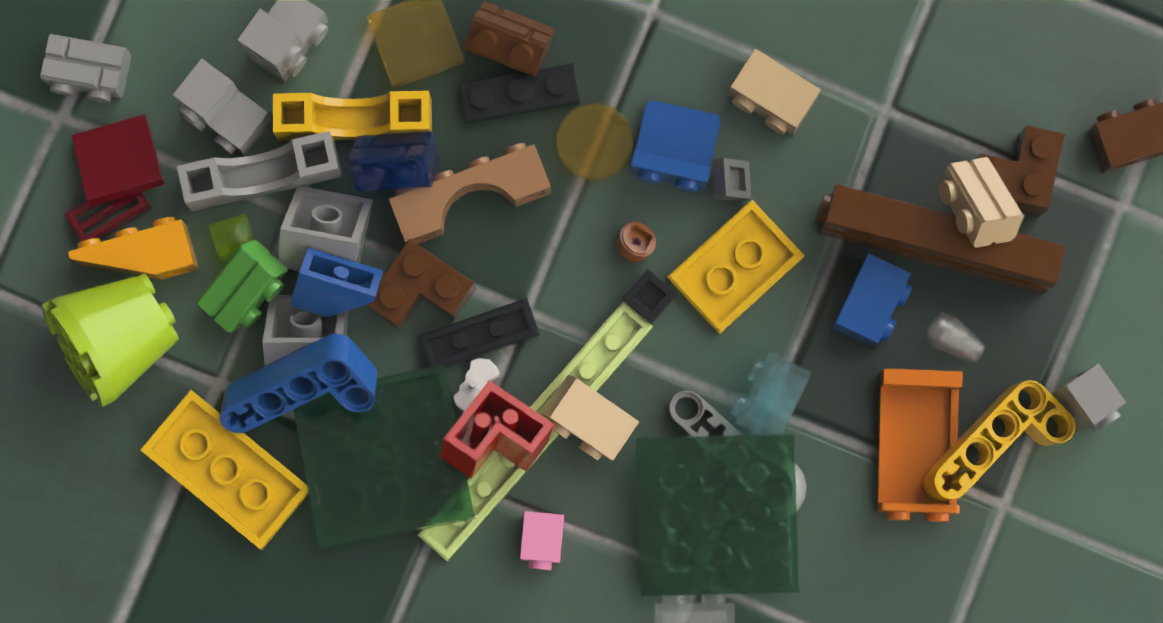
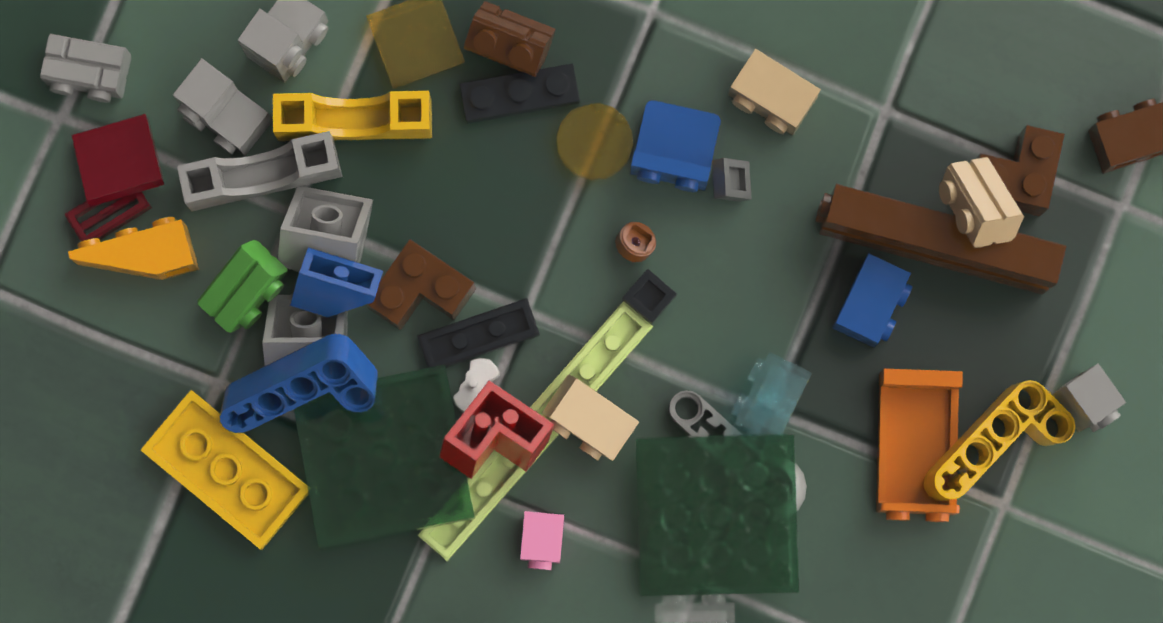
lime cone [41,273,179,408] -> none
clear neon green tile [208,213,255,263] -> none
clear blue brick [348,131,439,191] -> none
medium nougat arch [389,143,552,244] -> none
yellow tile [667,200,805,335] -> none
clear cone [925,312,986,364] -> none

